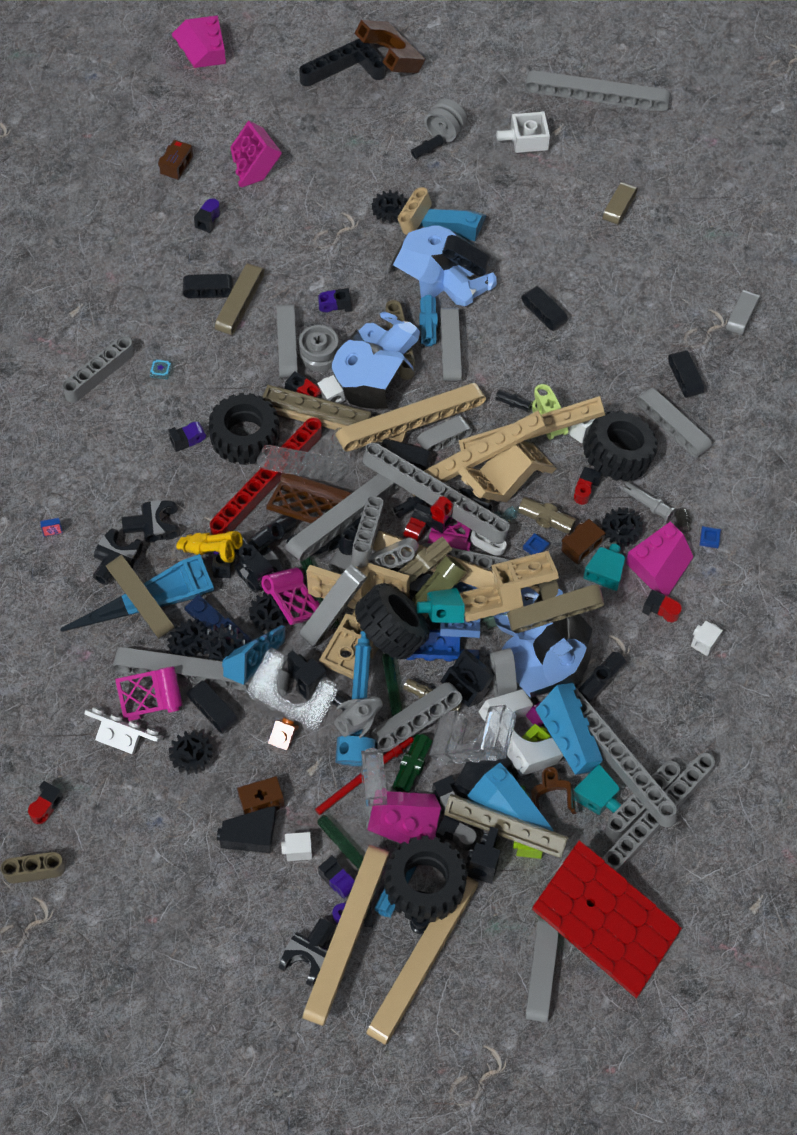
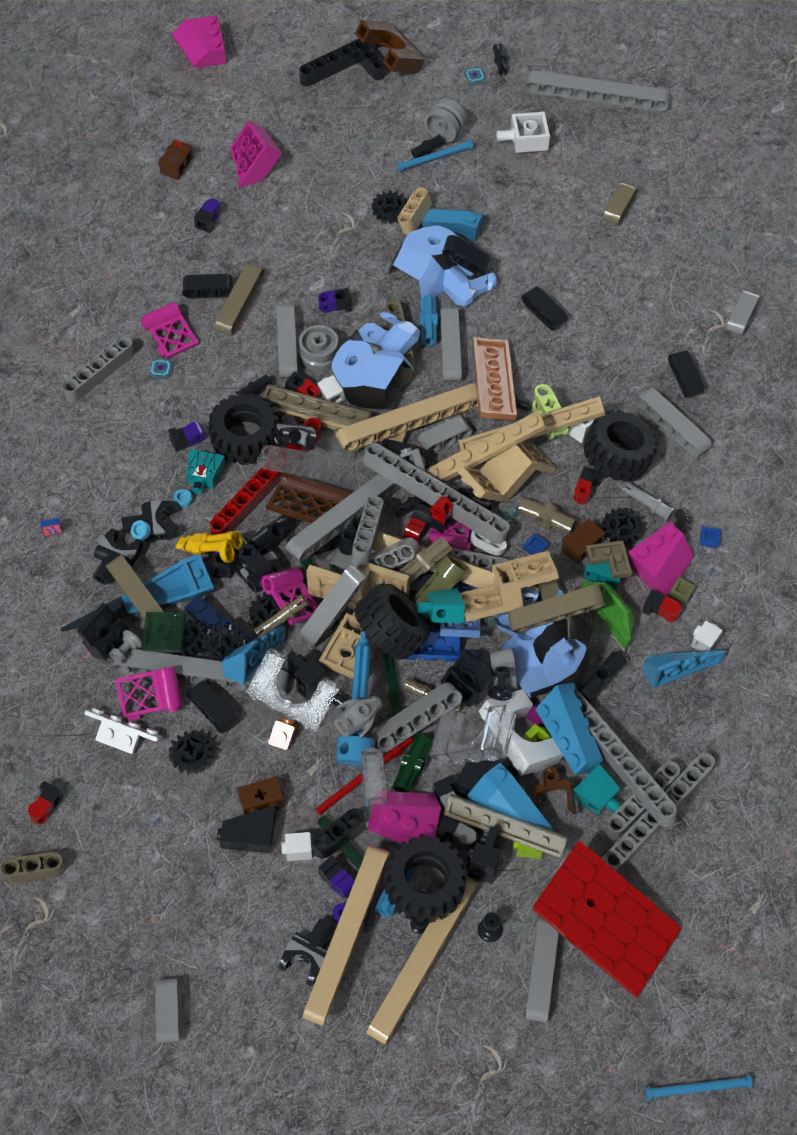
none -> black brick [77,603,131,661]
none -> light grey piece [109,630,143,664]
none -> medium azure tile [131,520,151,540]
none -> dark pink piece [140,302,198,359]
none -> clear green plate [142,612,186,652]
none -> light grey beam [155,979,180,1044]
none -> medium azure tile [173,489,193,508]
none -> teal torso [187,449,226,494]
none -> black pin [235,374,272,395]
none -> dark tan pin [254,595,309,637]
none -> black connector [273,414,316,450]
none -> black beam [312,808,364,859]
none -> dark azure bar [396,139,473,172]
none -> light grey bracket [398,447,425,471]
none -> clear light blue tile [464,67,485,86]
none -> nougat plate [472,337,517,420]
none -> black piece [477,912,503,942]
none -> black piece [488,666,512,701]
none -> black pin [493,43,508,75]
none -> bright green wedge [581,581,635,650]
none -> dark tan tile [585,541,632,579]
none -> dark azure wedge [642,650,726,689]
none -> dark azure bar [644,1075,752,1101]
none -> olive plate [669,577,696,604]

